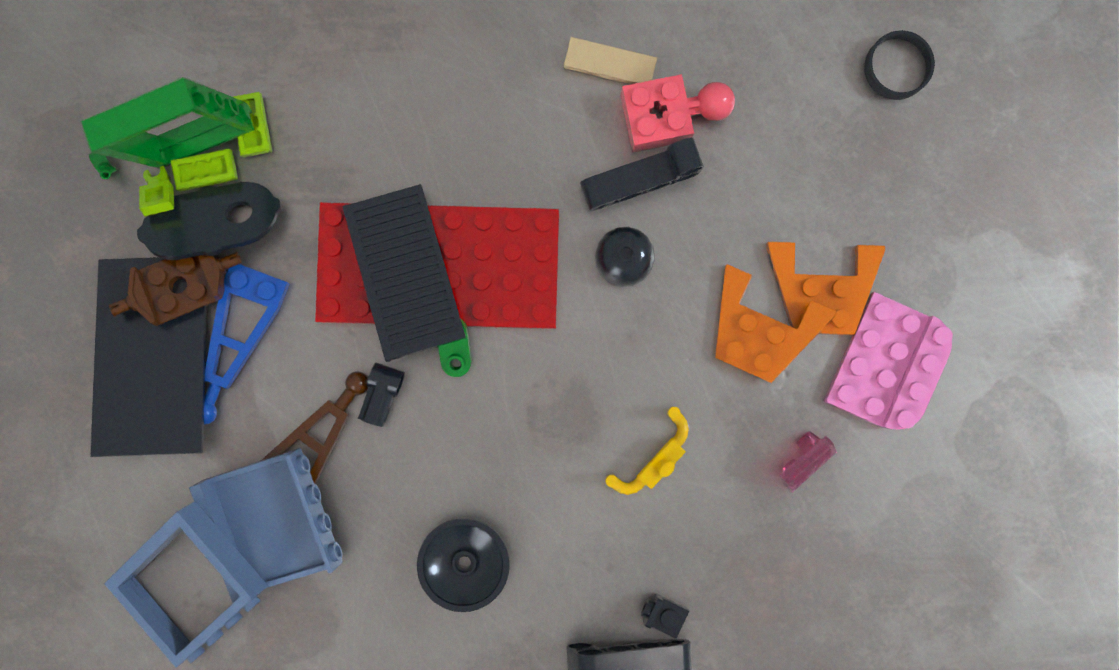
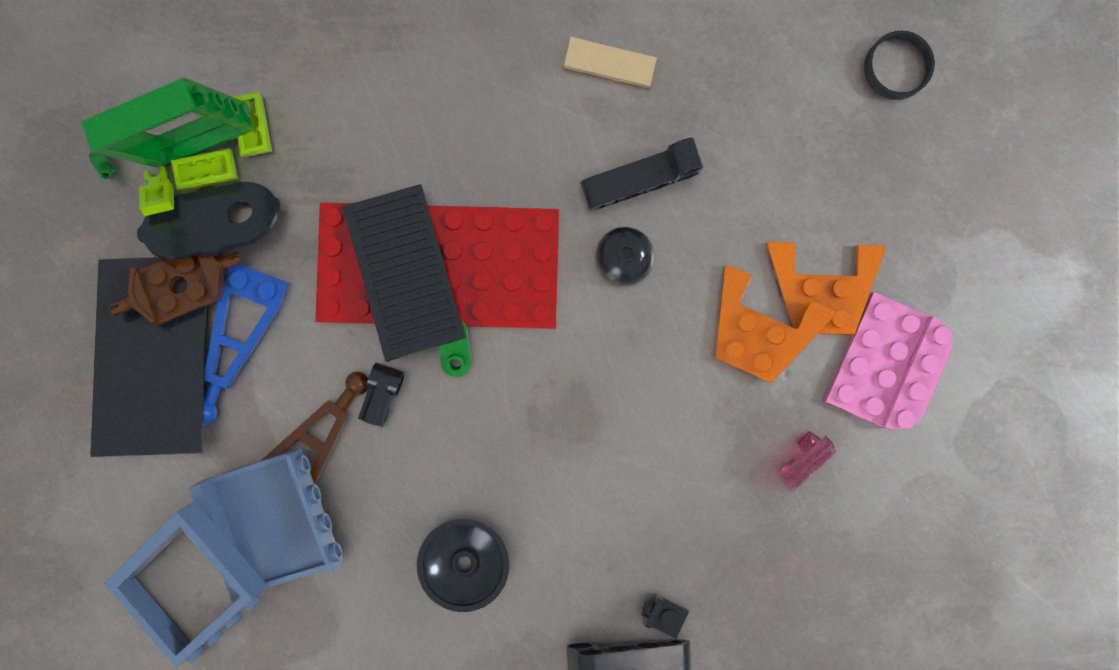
yellow piece [605,407,689,495] -> none
coral brick [620,74,735,153] -> none

